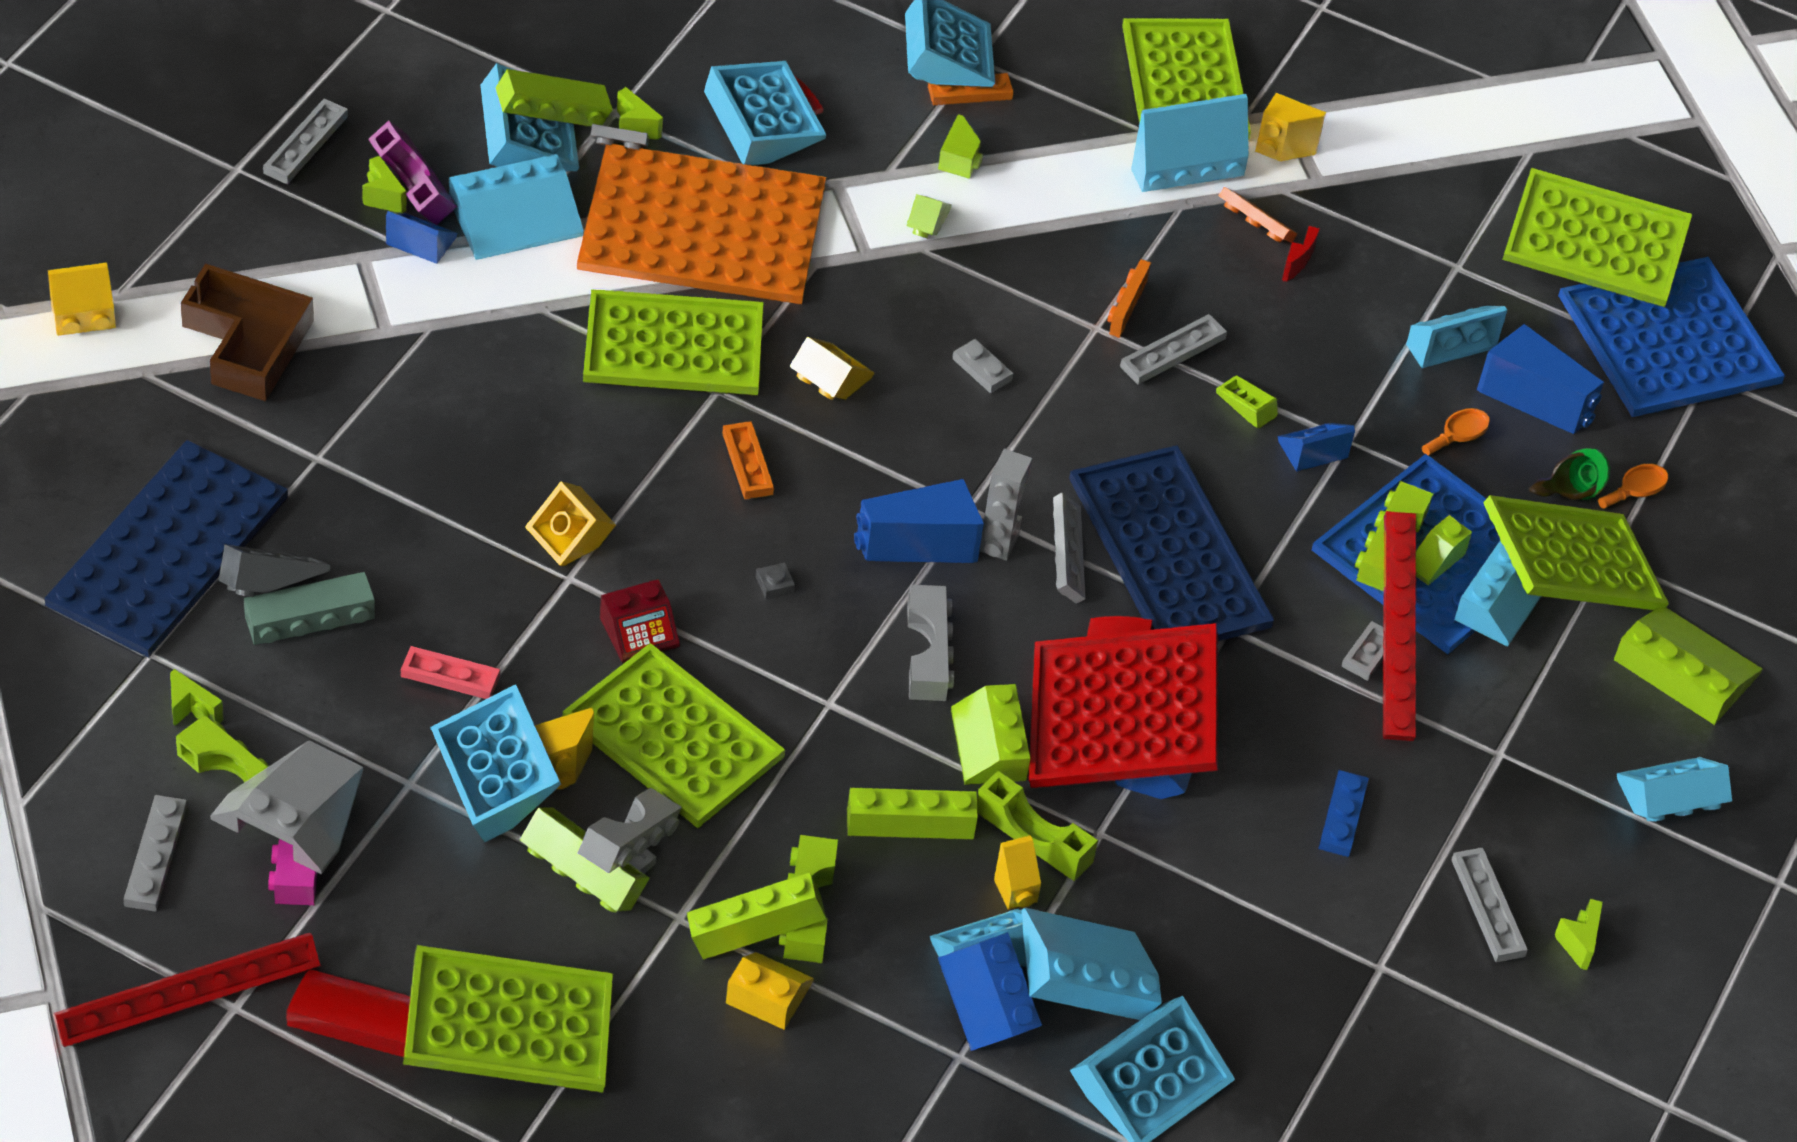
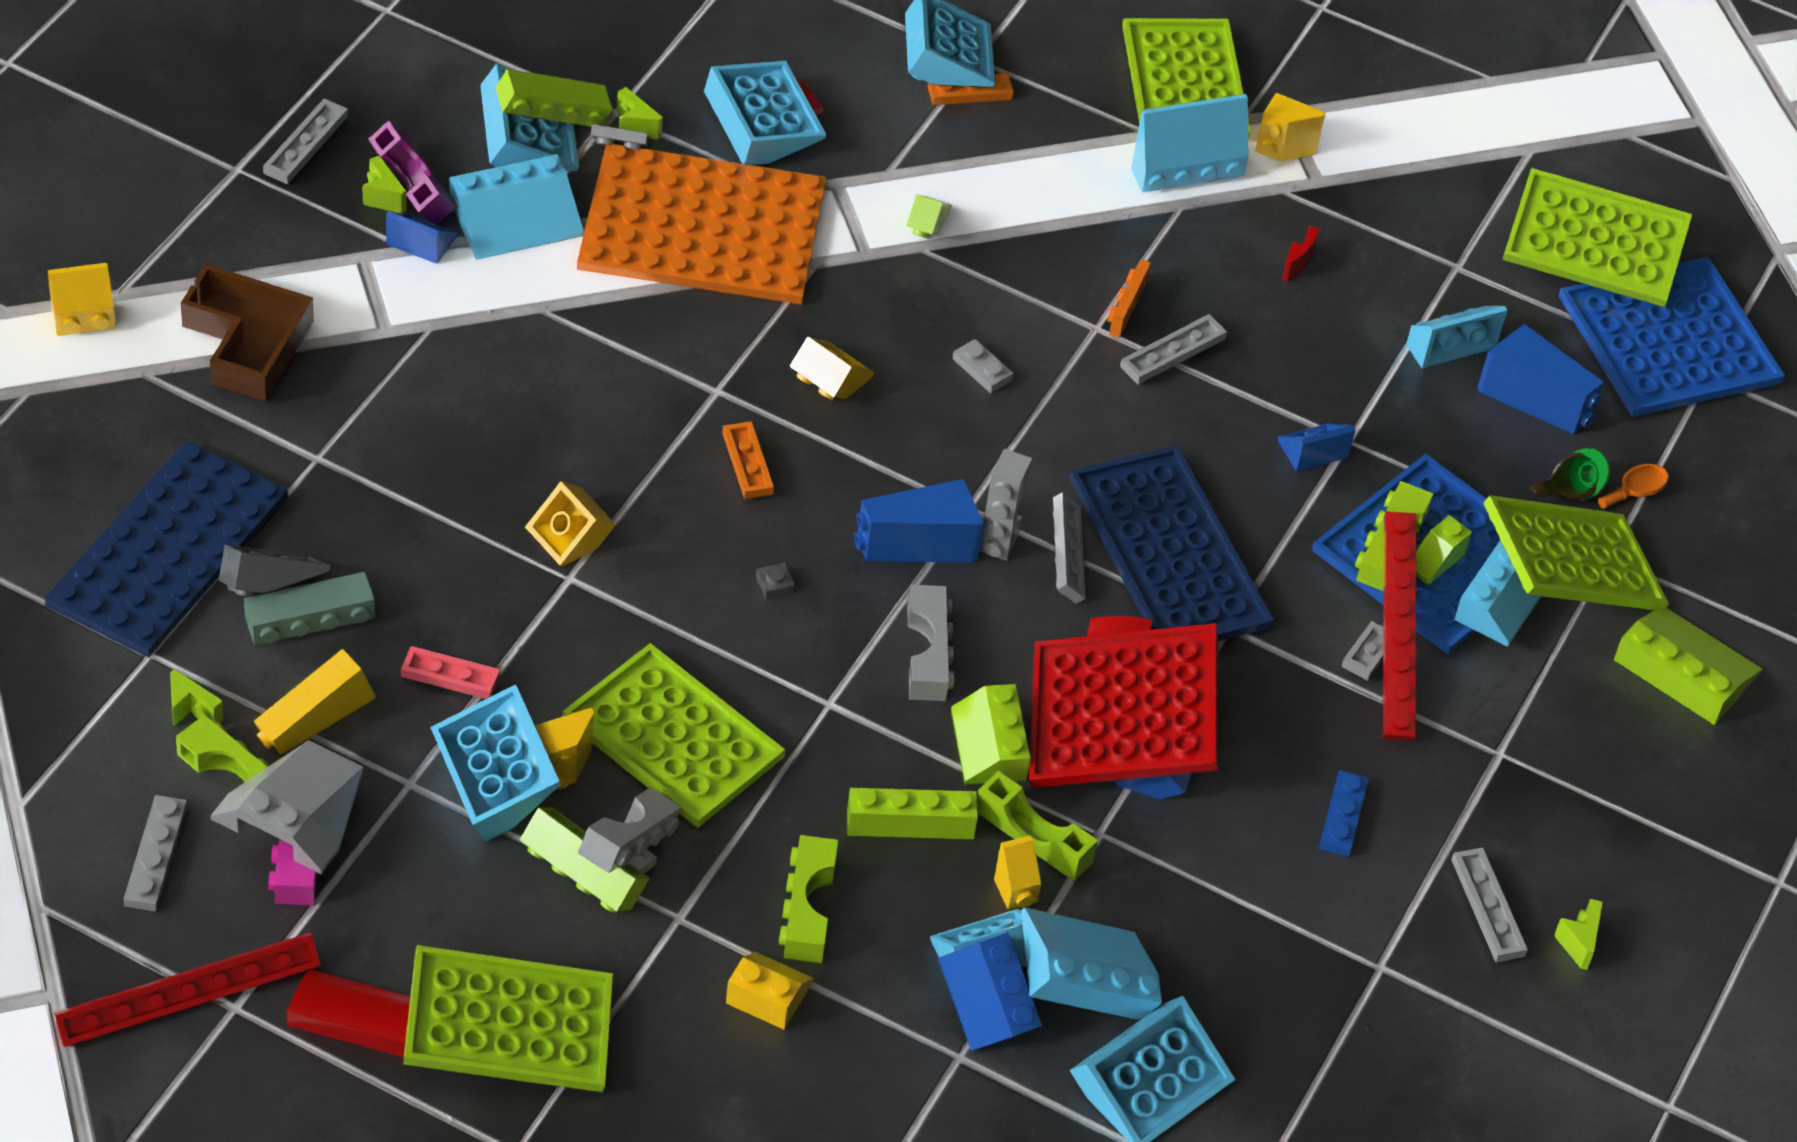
lime plate [583,289,763,395] -> none
slope [600,579,680,663] -> none
lime brick [687,872,826,960] -> none
lime slope [938,114,983,179] -> none
lime slope [1216,375,1278,428] -> none
plate [1218,187,1298,243] -> none
orange piece [1422,408,1490,456] -> none
medium azure slope [1617,757,1732,821] -> none
none -> yellow slope [254,649,376,755]

